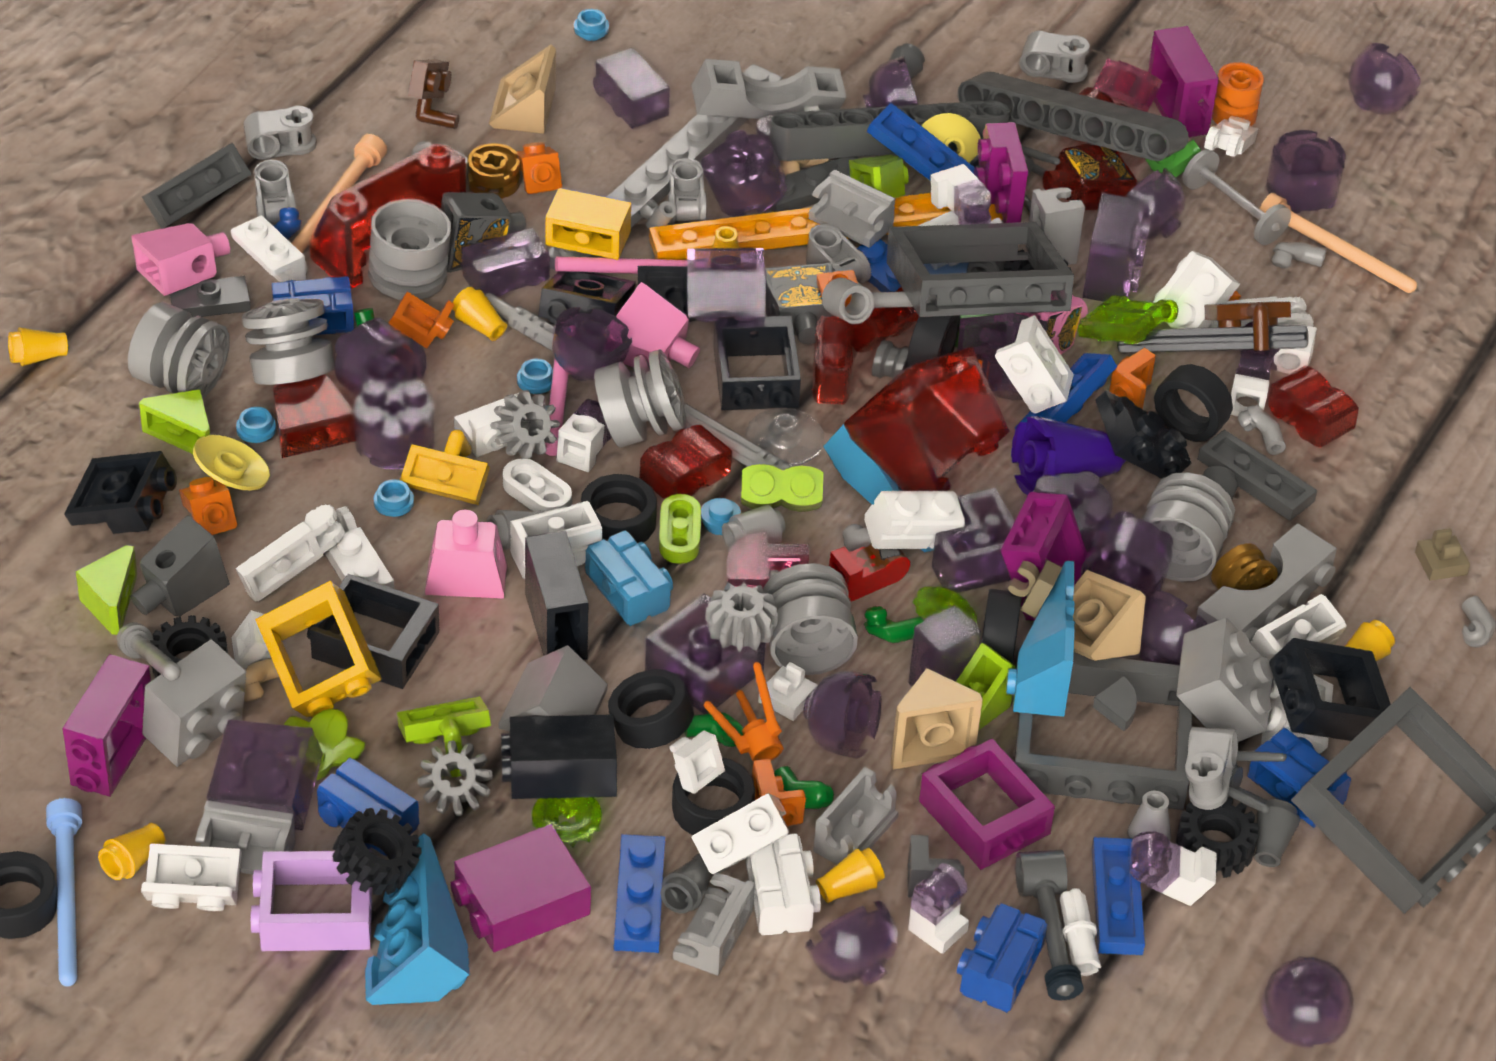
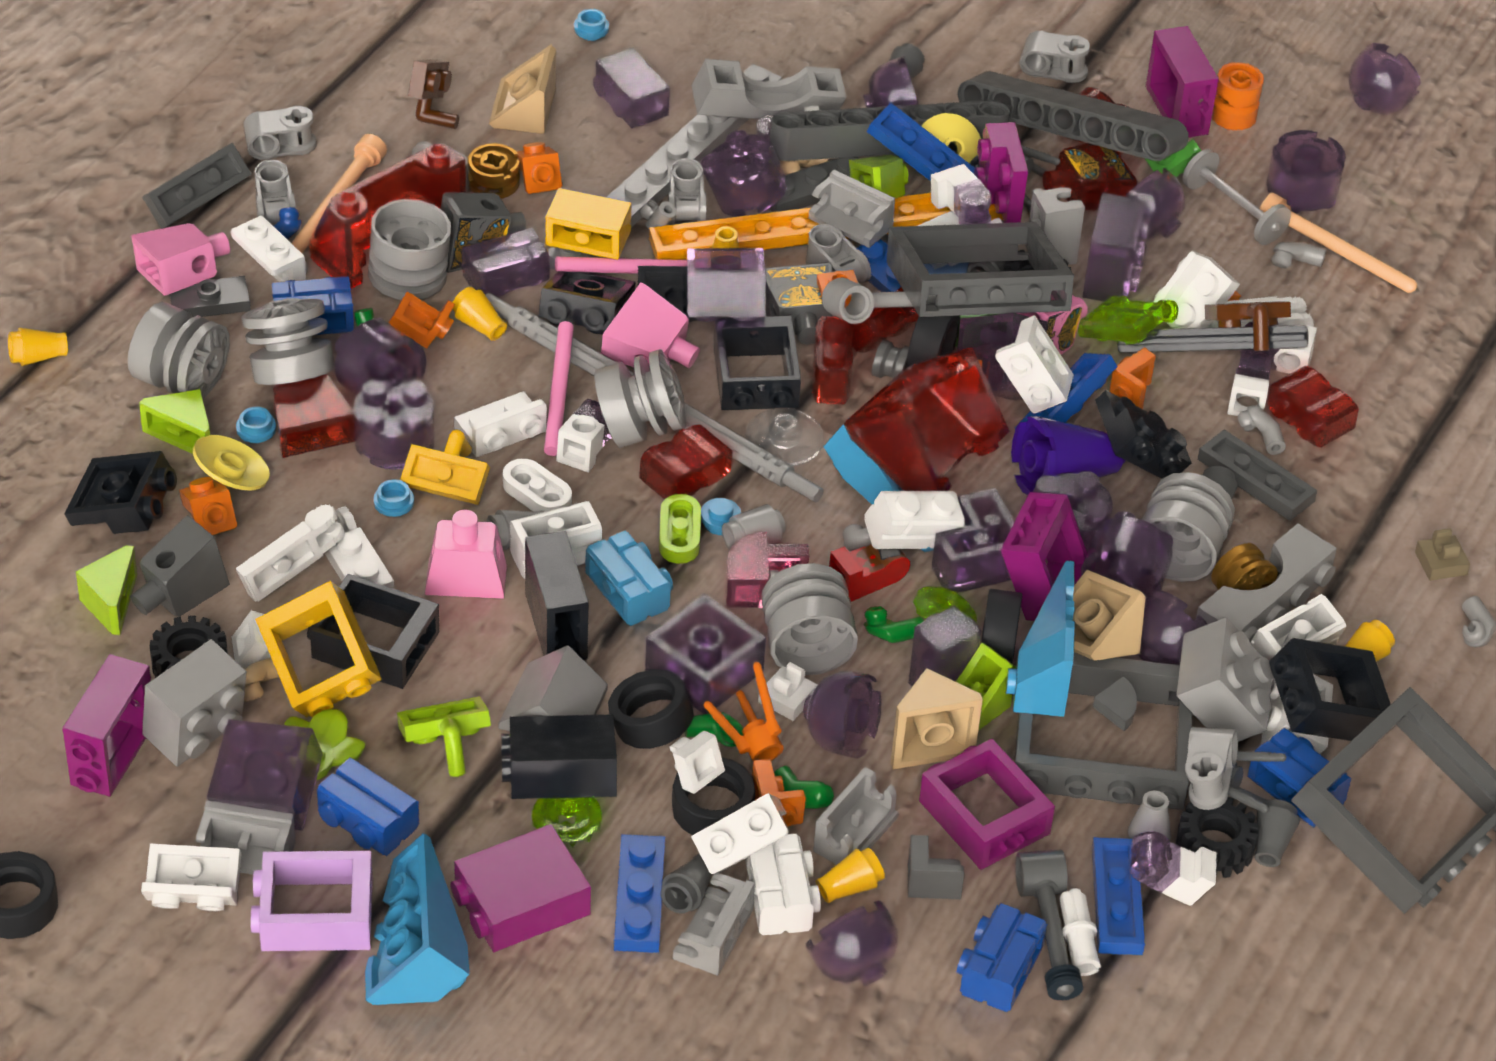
light blue piece [46,798,82,987] -> none
yellow cone [98,823,166,880] -> none
light grey piece [117,622,181,681] -> none
black tyre [332,808,421,895] -> none
light grey gear [418,740,493,816] -> none
light grey gear [490,390,561,459] -> none
dark azure plate [517,358,553,394] -> none
clear purple cylinder [552,307,632,381] -> none
black tyre [581,474,657,543] -> none
light grey gear [705,580,778,653] -> none
lime brick [741,464,824,512] -> none
leg [908,863,969,954] -> none
dark tan tile [1008,560,1062,618] -> none
clear pink brick [1092,58,1162,112] -> none
black tyre [1154,364,1233,442] -> none
white hinge [1204,116,1258,157] -> none
clear purple cylinder [1261,957,1354,1047] -> none

